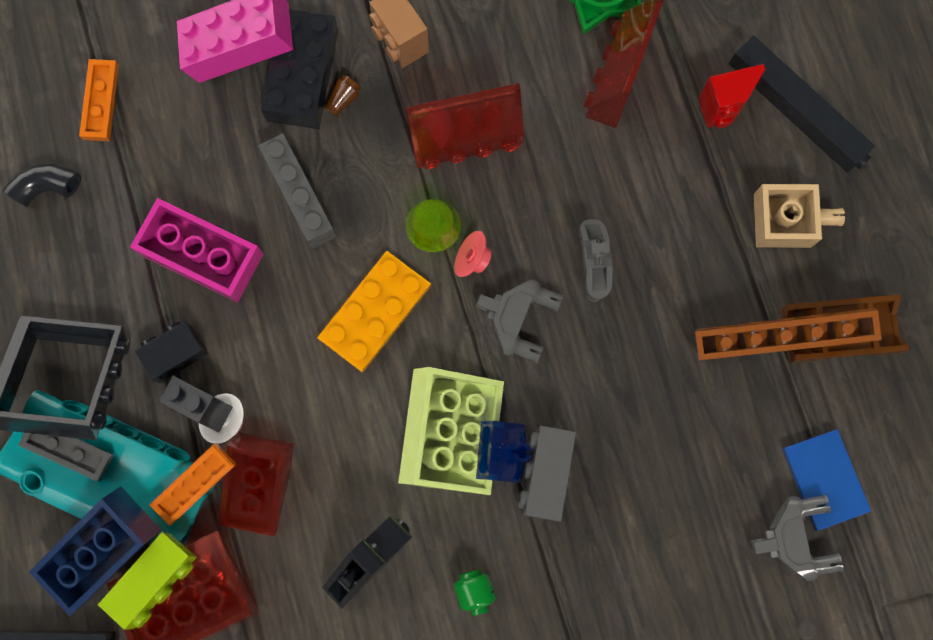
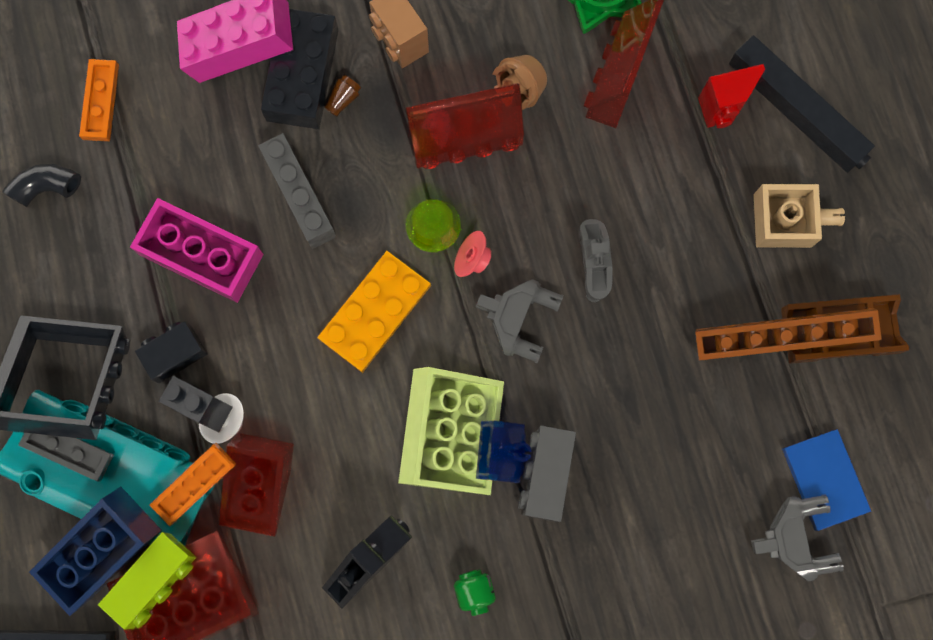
none -> medium nougat cone [493,55,547,111]

